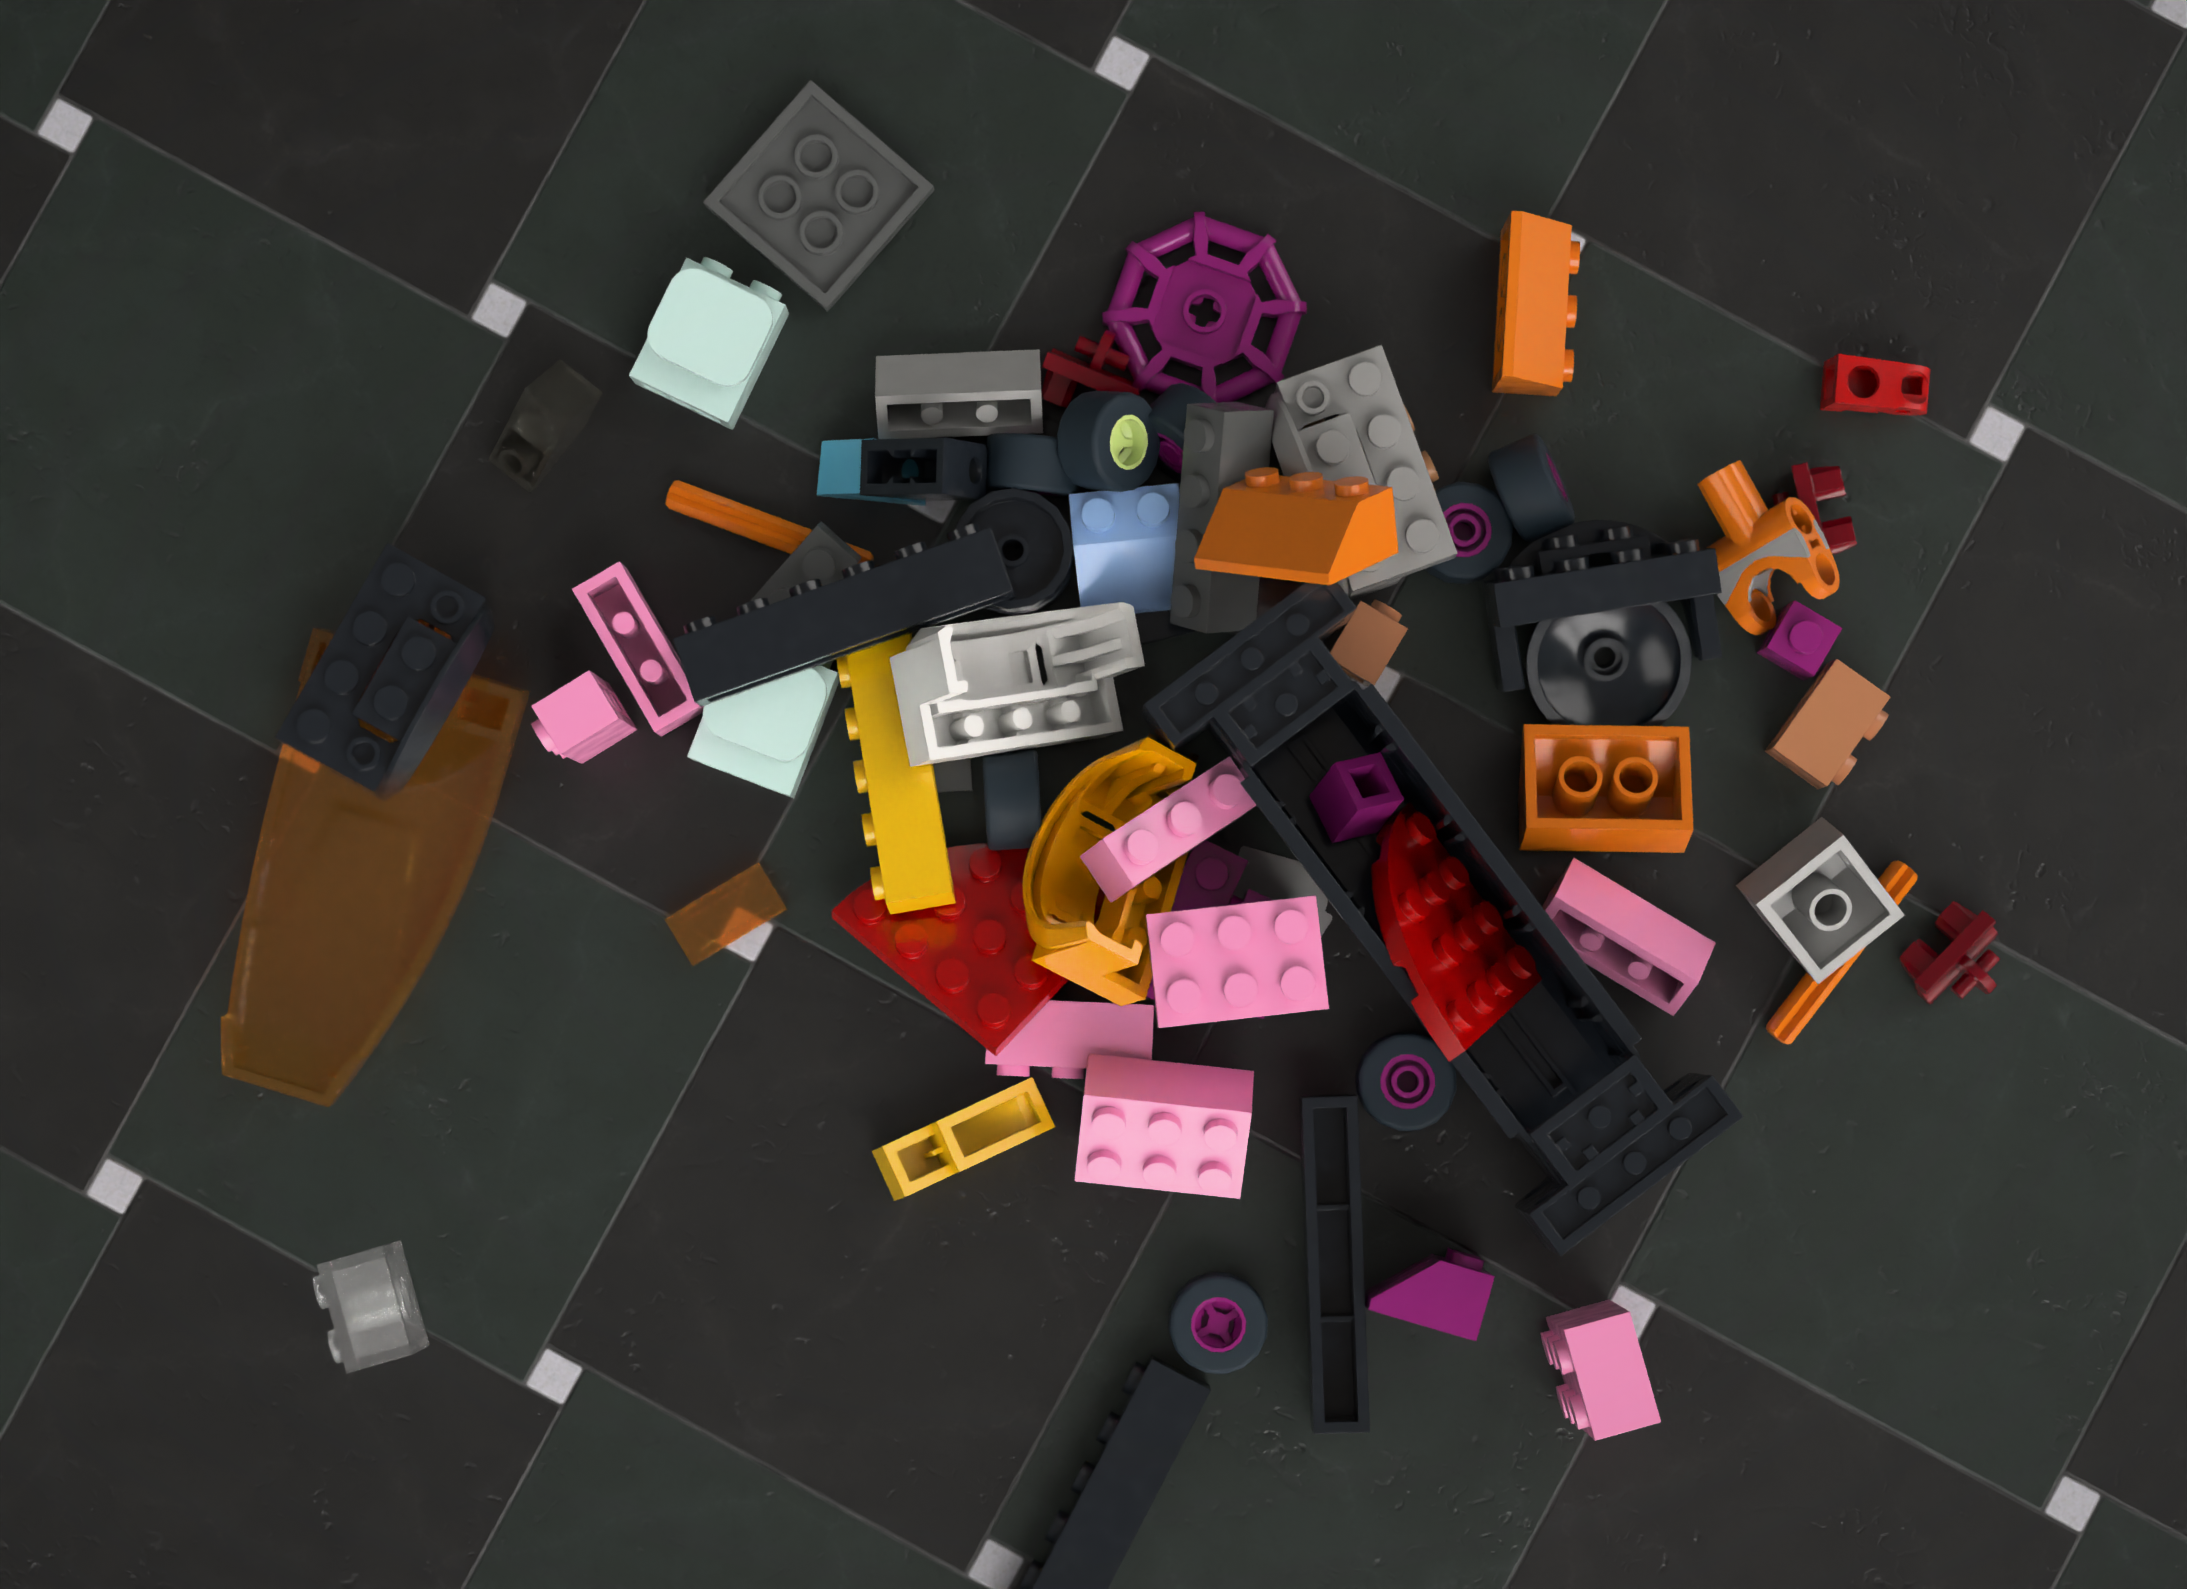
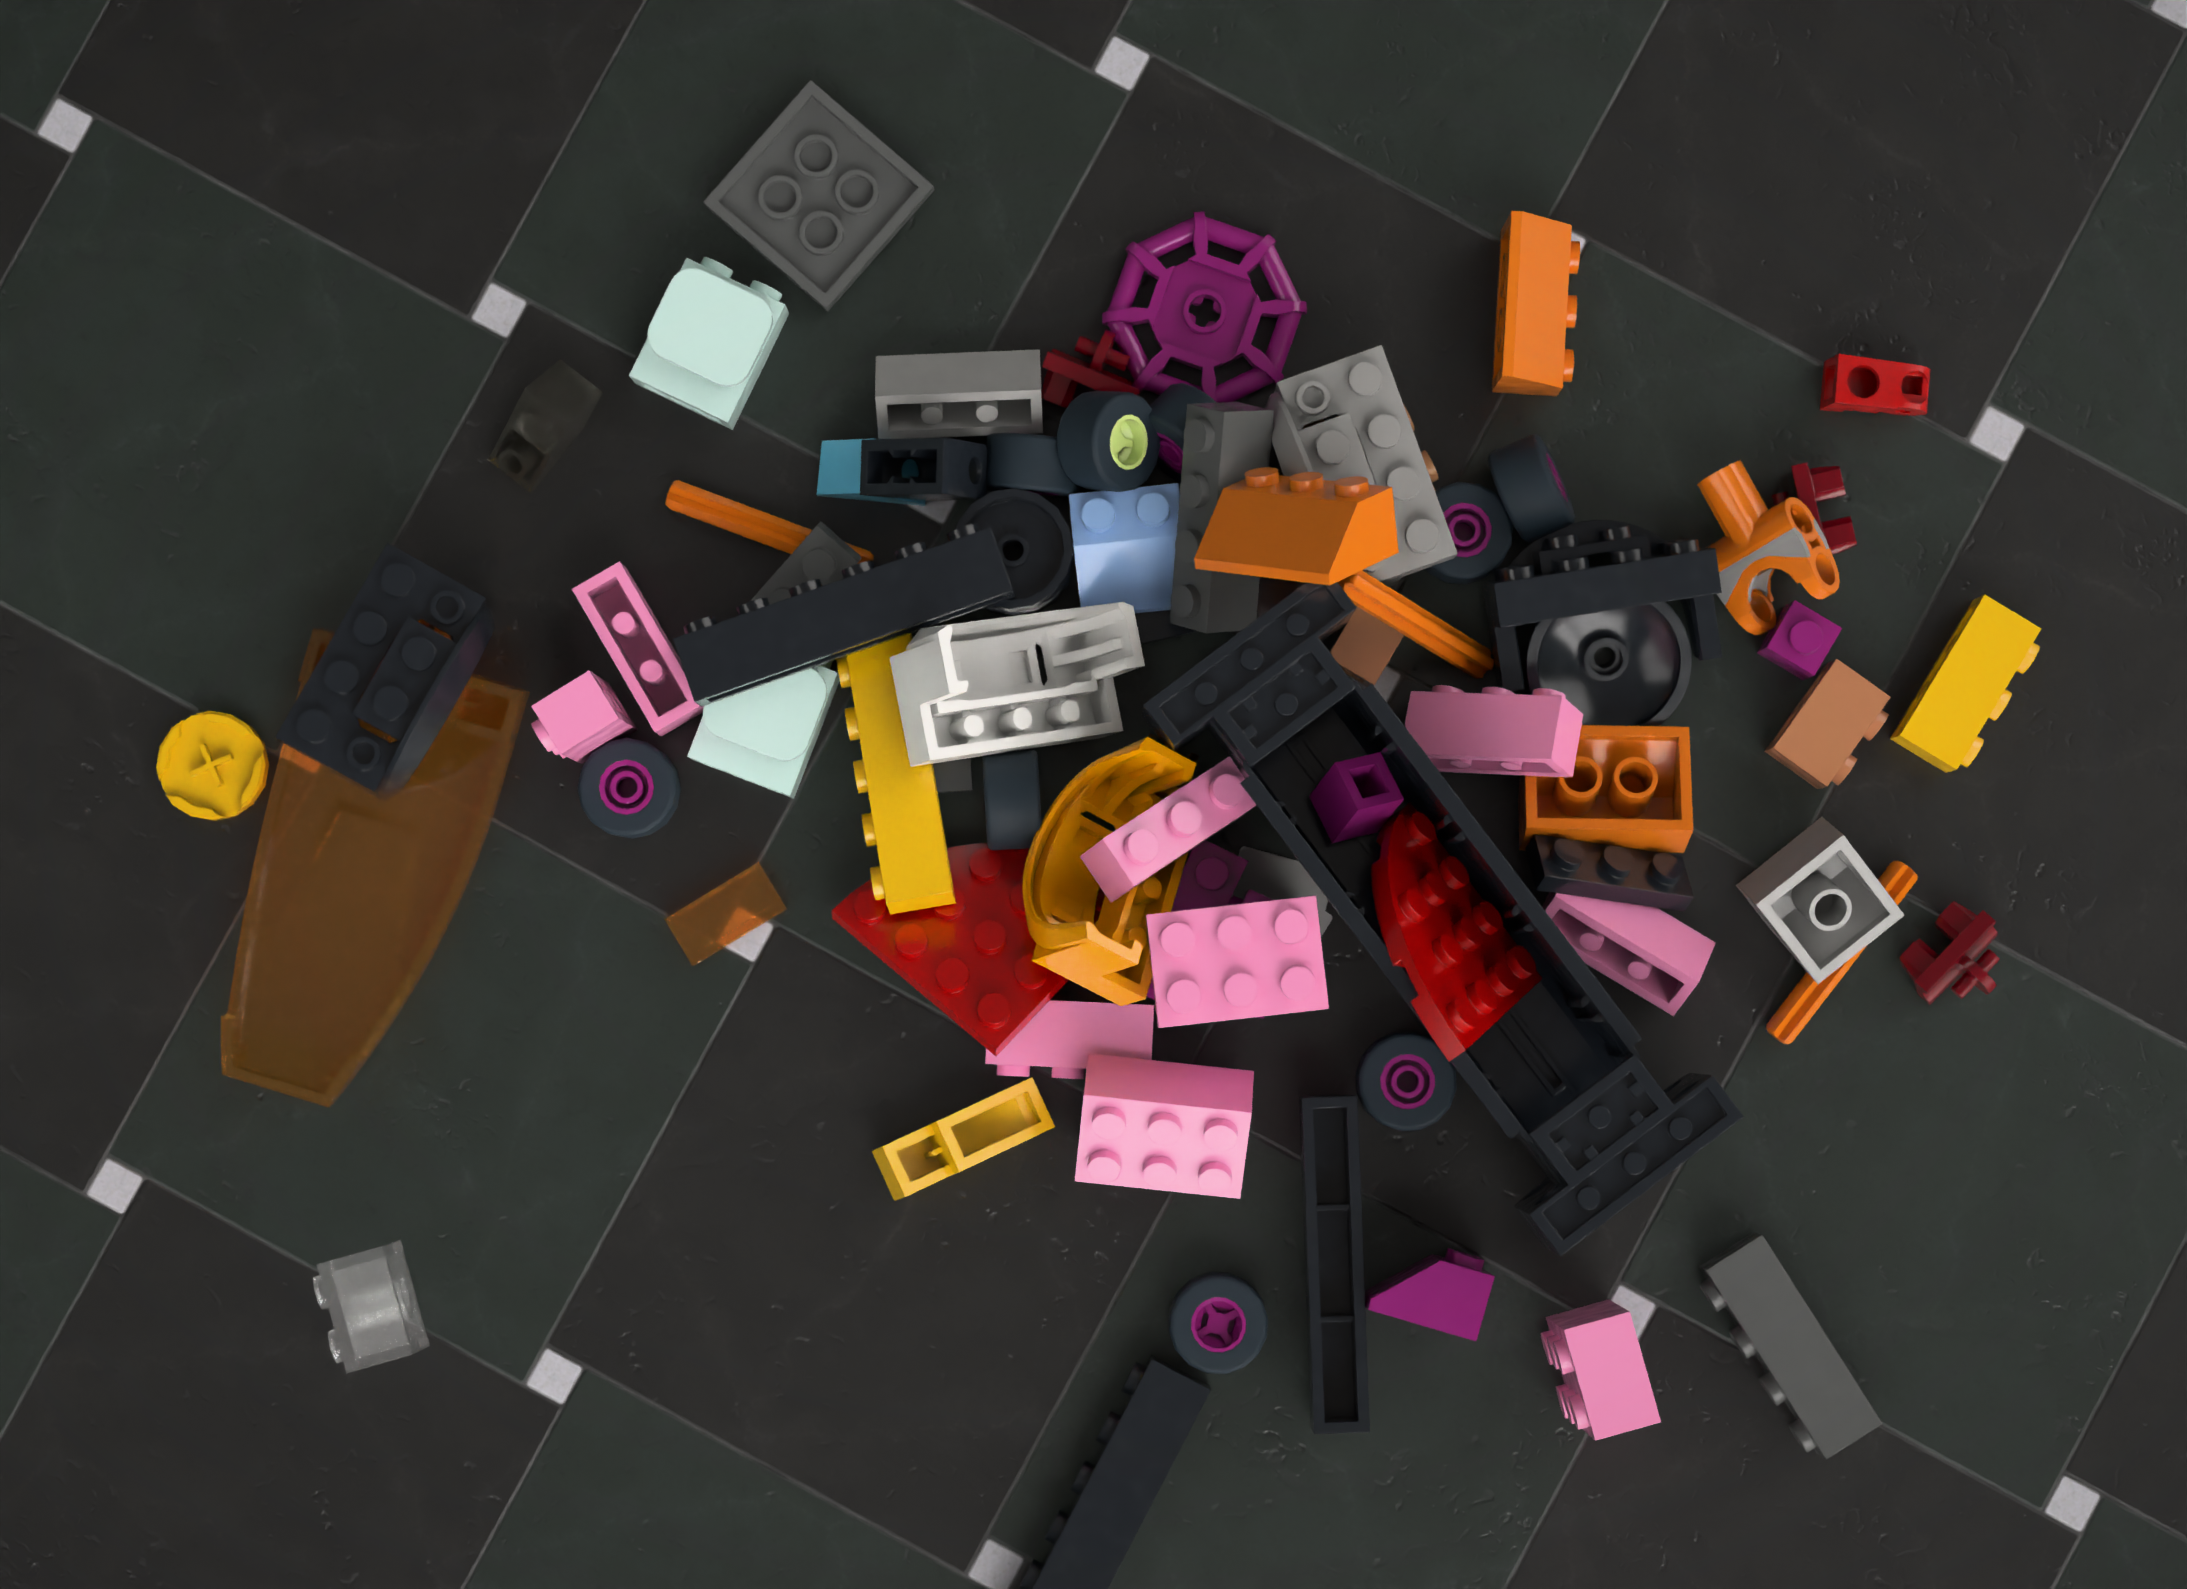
none -> yellow tile [156,711,269,821]
none -> black wheel [577,738,681,839]
none -> orange axle [1338,570,1494,678]
none -> bright pink brick [1404,685,1583,777]
none -> black plate [1525,834,1694,911]
none -> dark grey brick [1699,1232,1883,1460]
none -> yellow brick [1890,594,2041,773]

